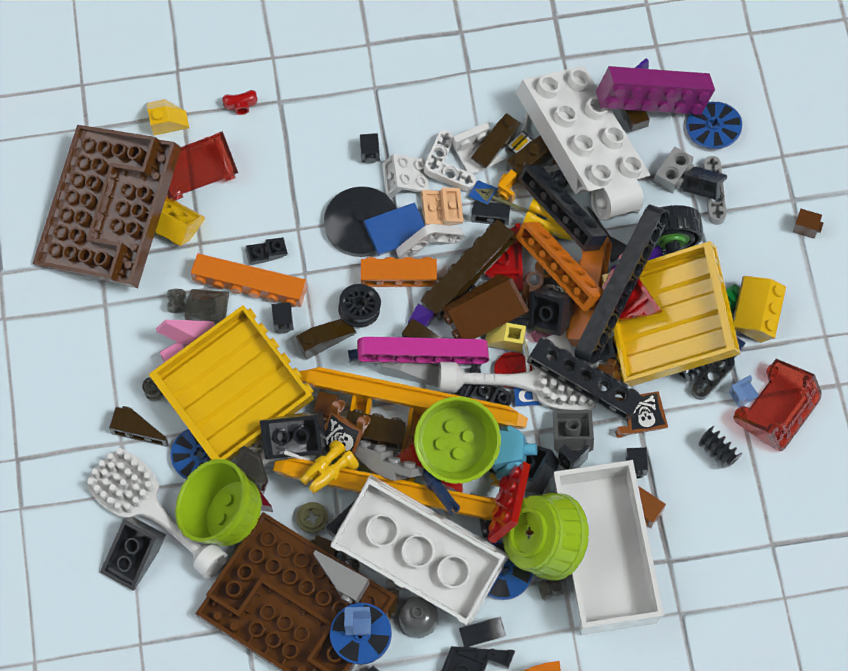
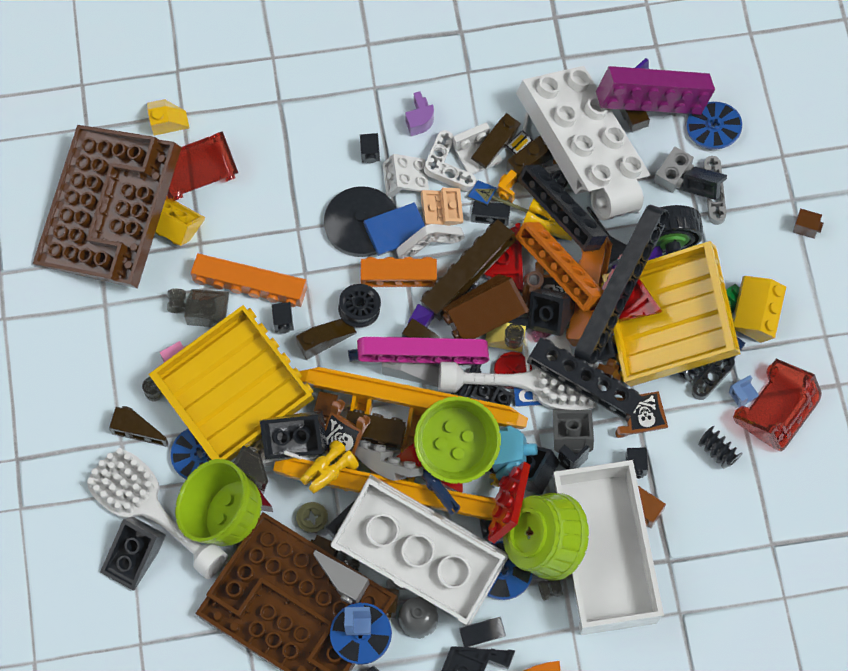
bright pink slope [156,319,215,346] -> none
red piece [222,90,258,115] -> none
black slope [245,237,288,265] -> none
none -> medium lavender brick [405,91,434,136]
none -> clear smoke wheel [504,324,524,349]

